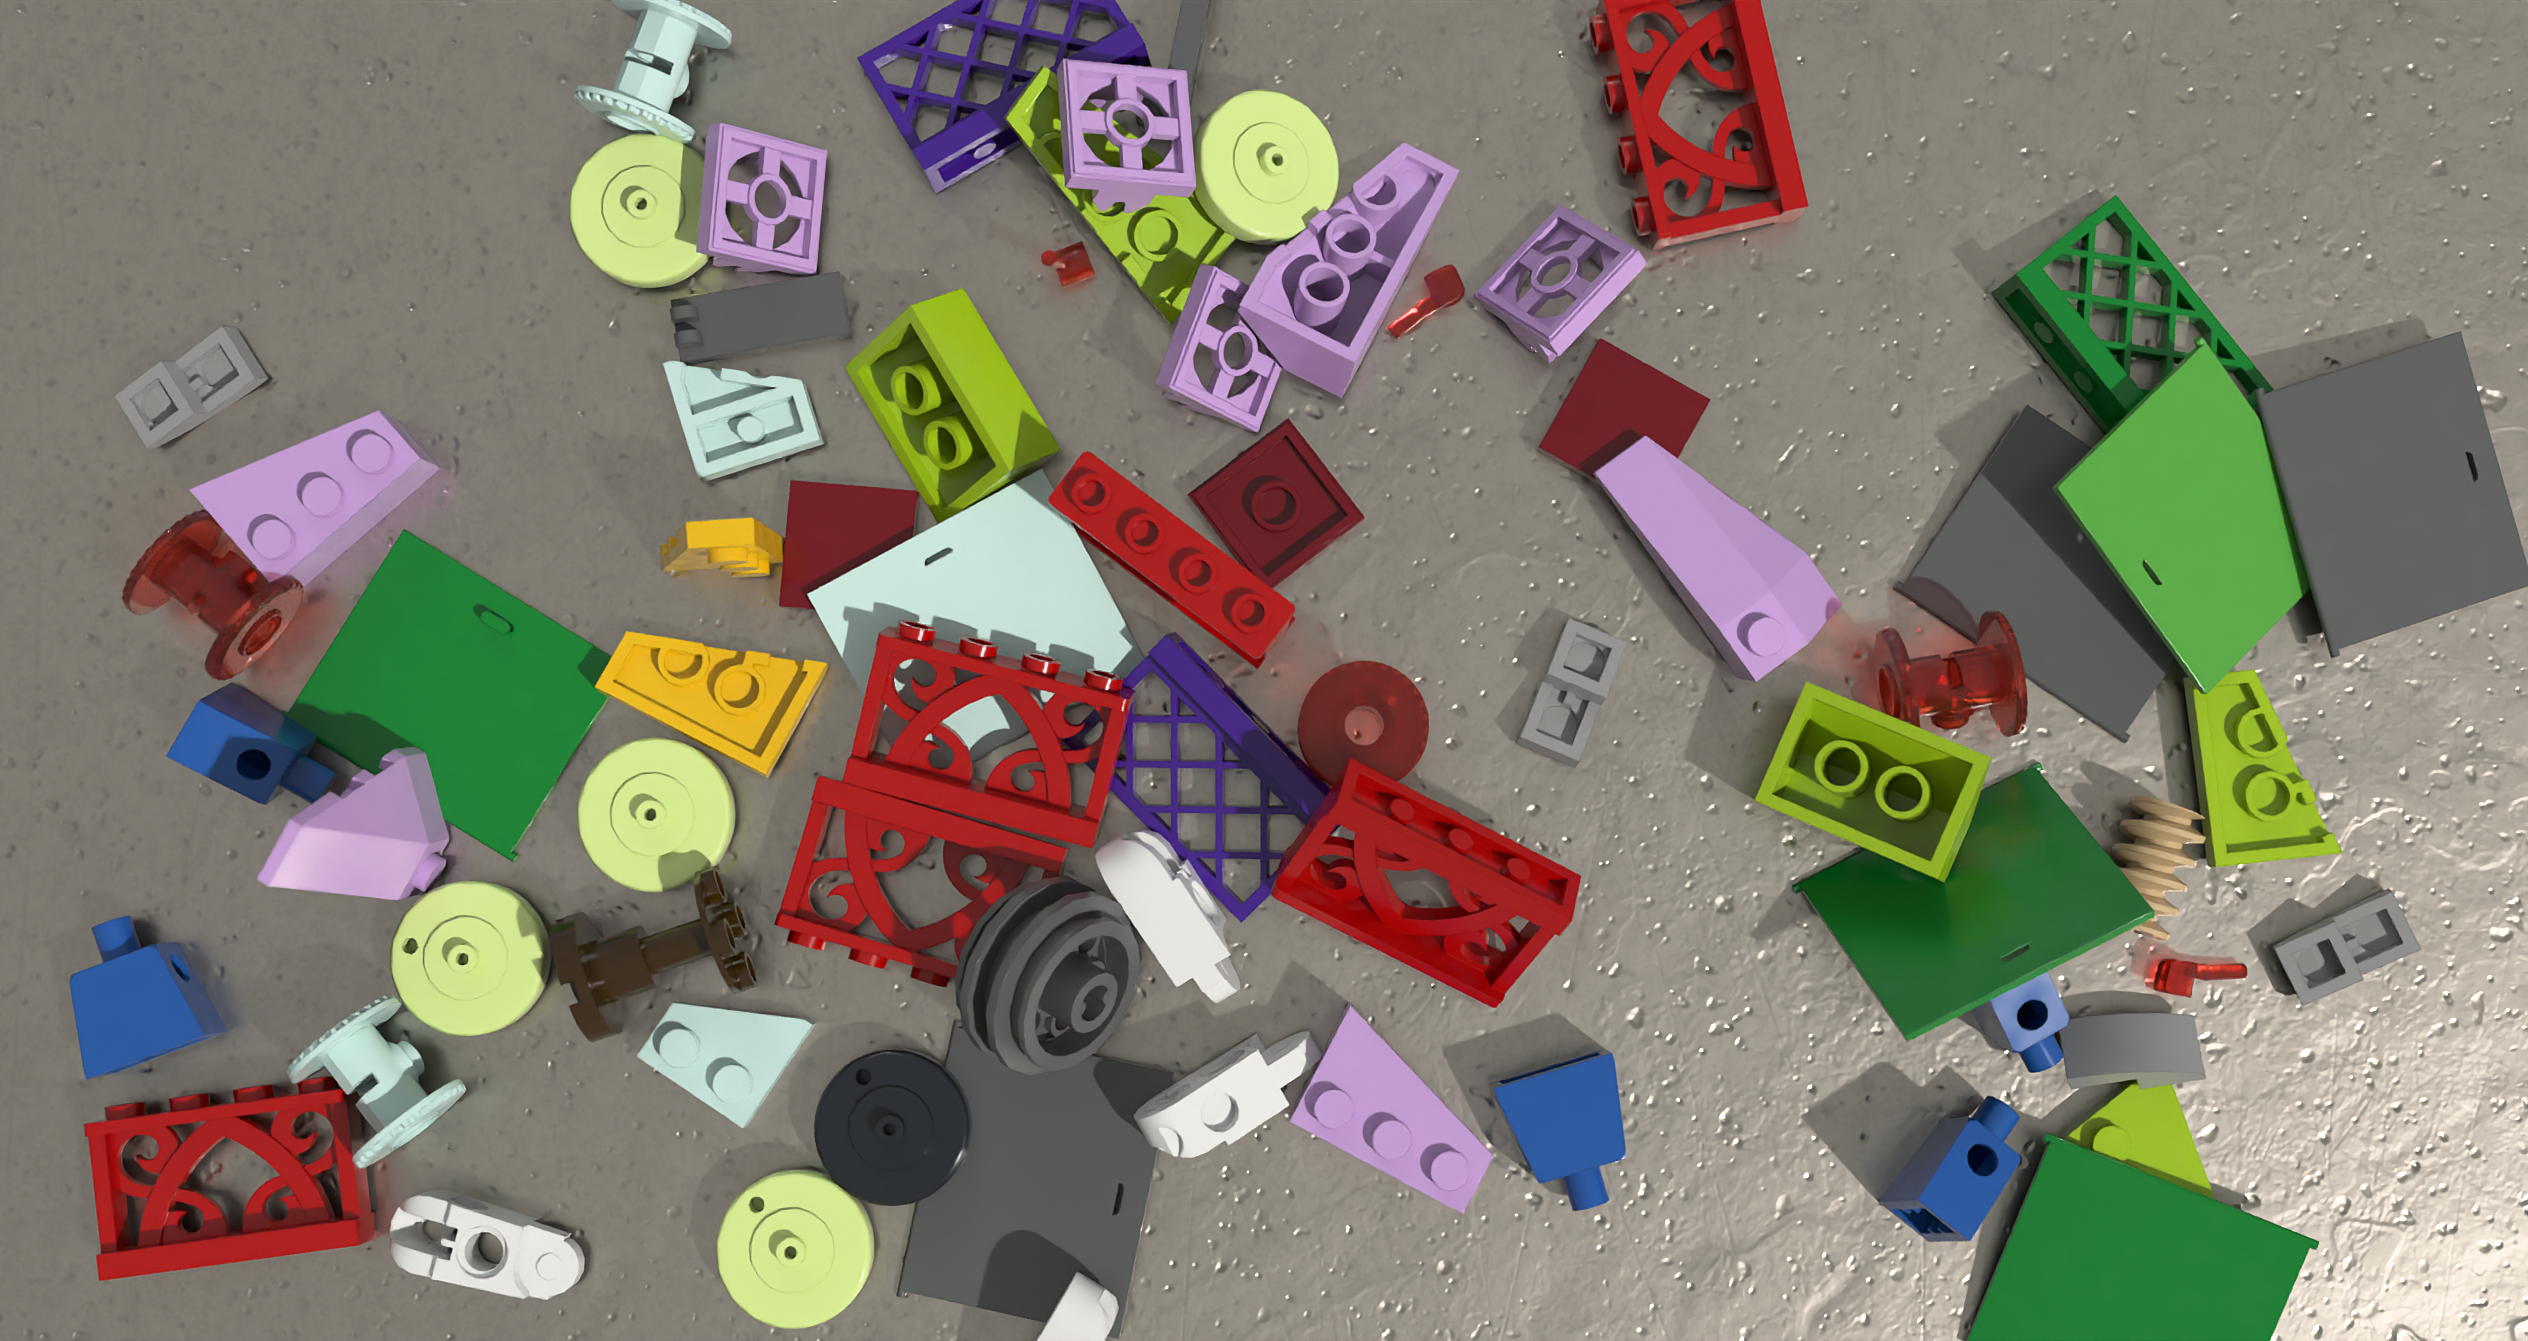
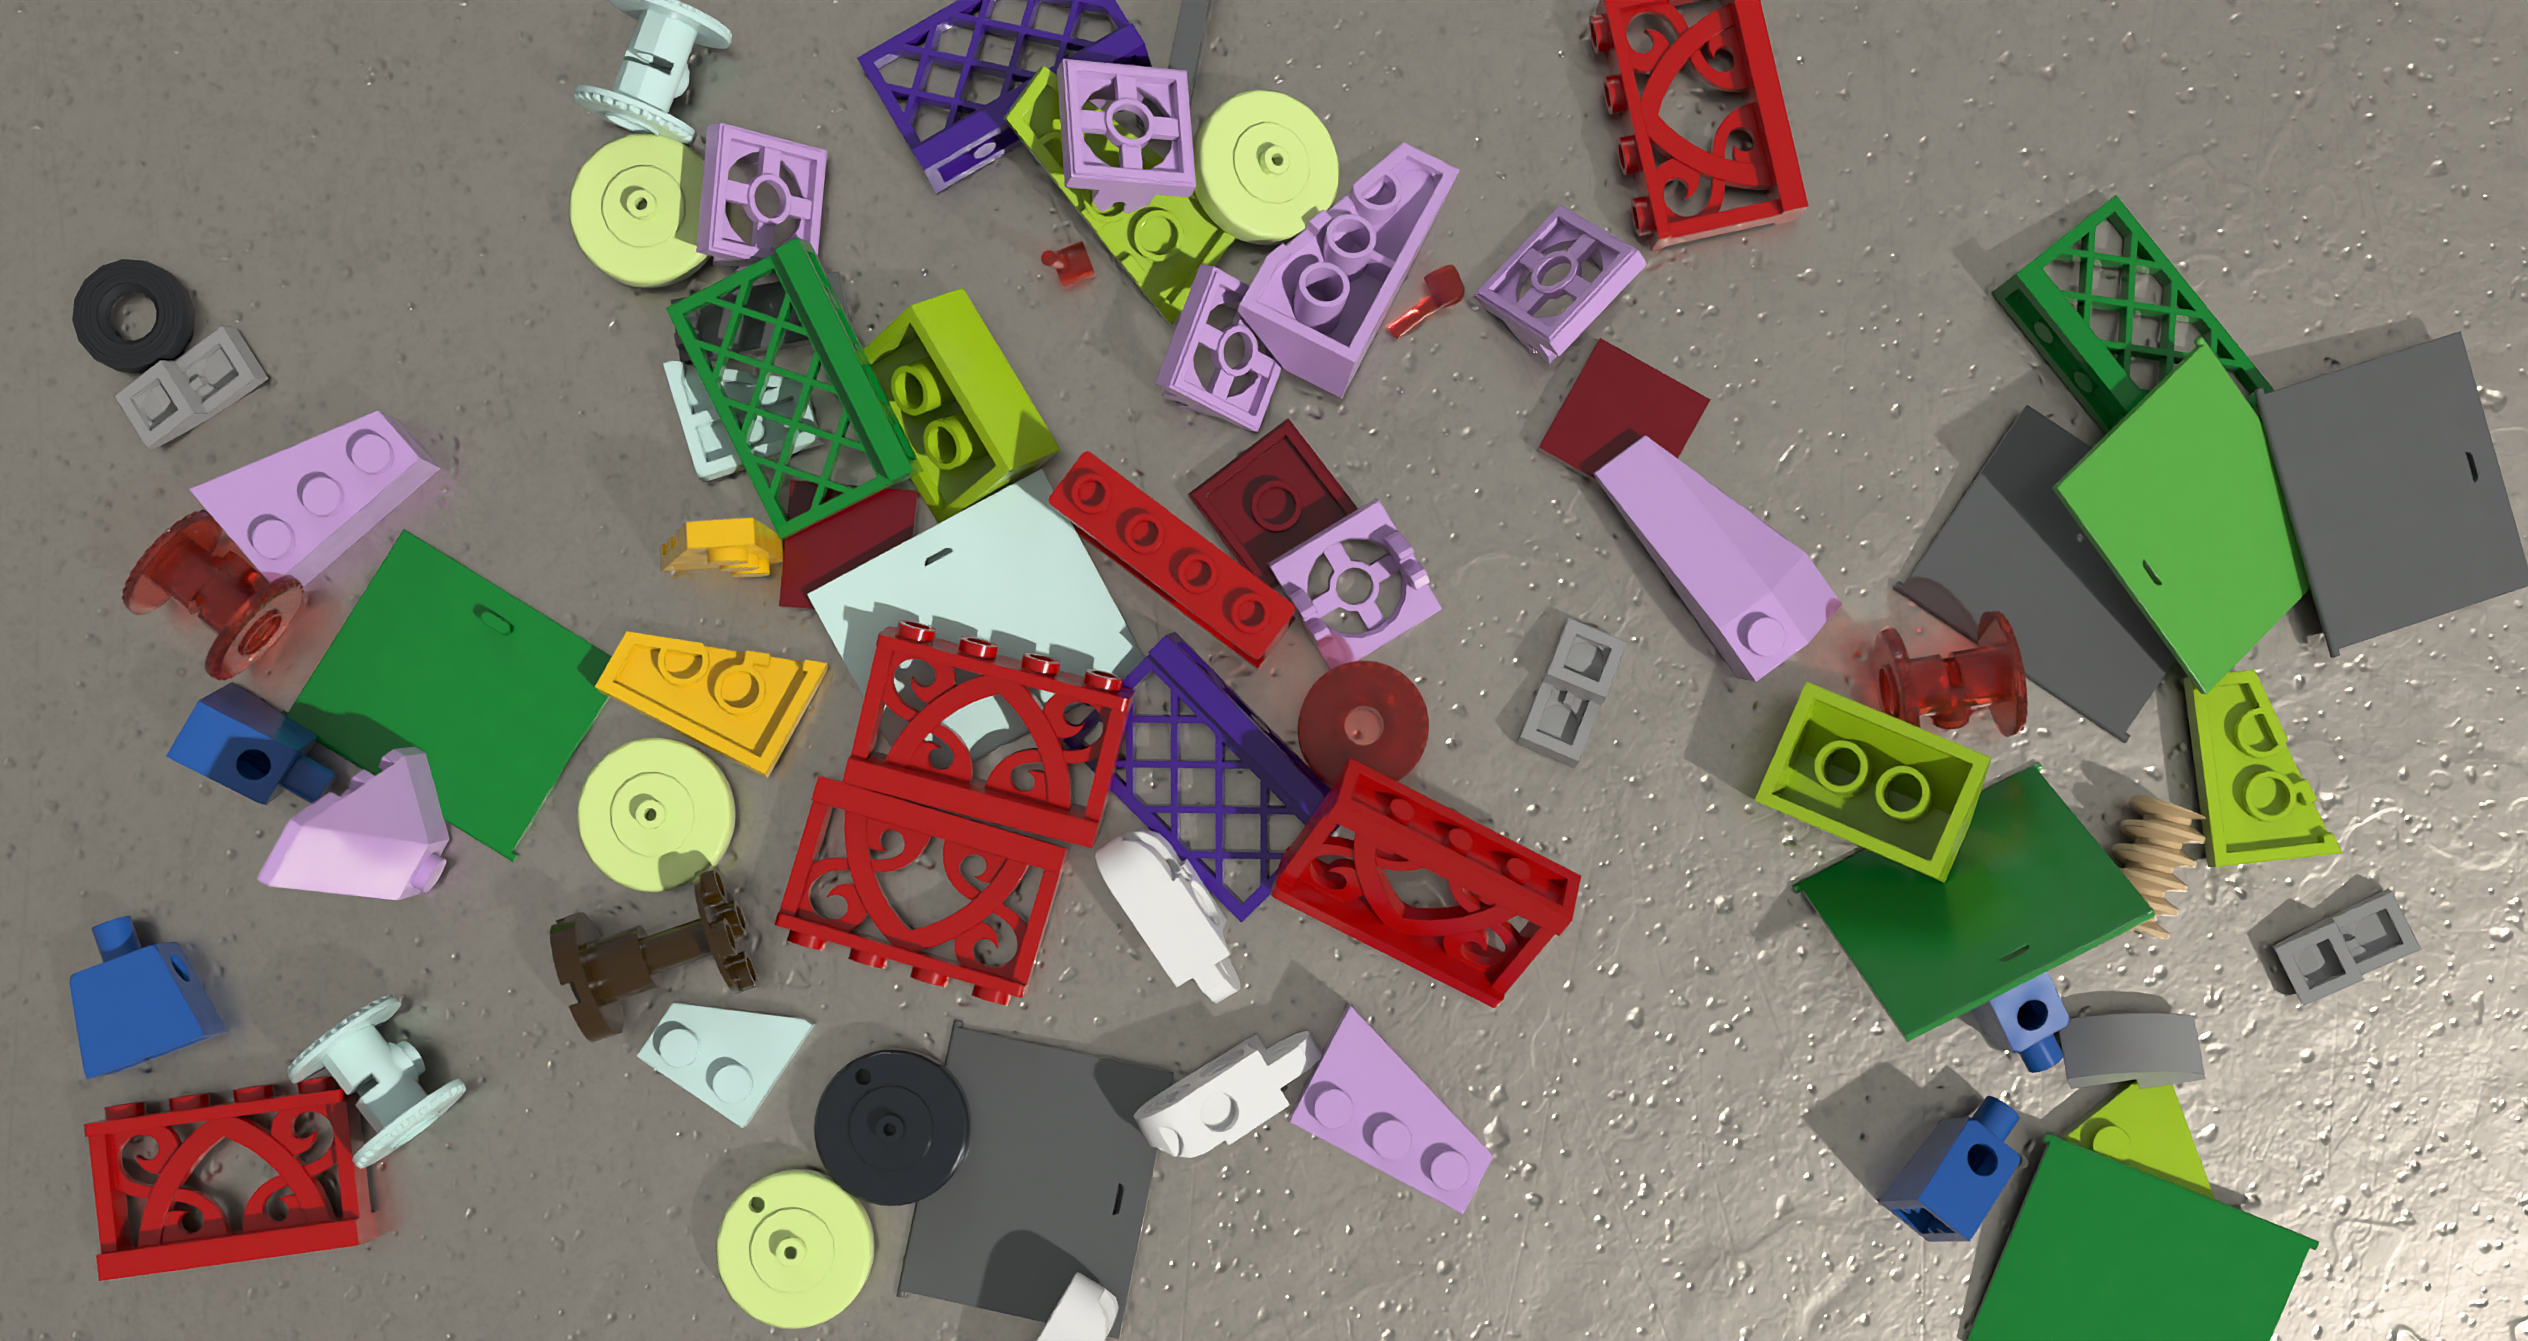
yellowish green wheel [390,881,551,1036] -> none
white piece [390,1189,585,1300] -> none
dark grey wheel [954,876,1140,1076] -> none
blue torso [1489,1049,1626,1211] -> none
clear red hand [2153,958,2247,998] -> none
none -> black tyre [72,259,194,374]
none -> green fence [666,237,924,539]
none -> lavender piece [1267,499,1442,674]

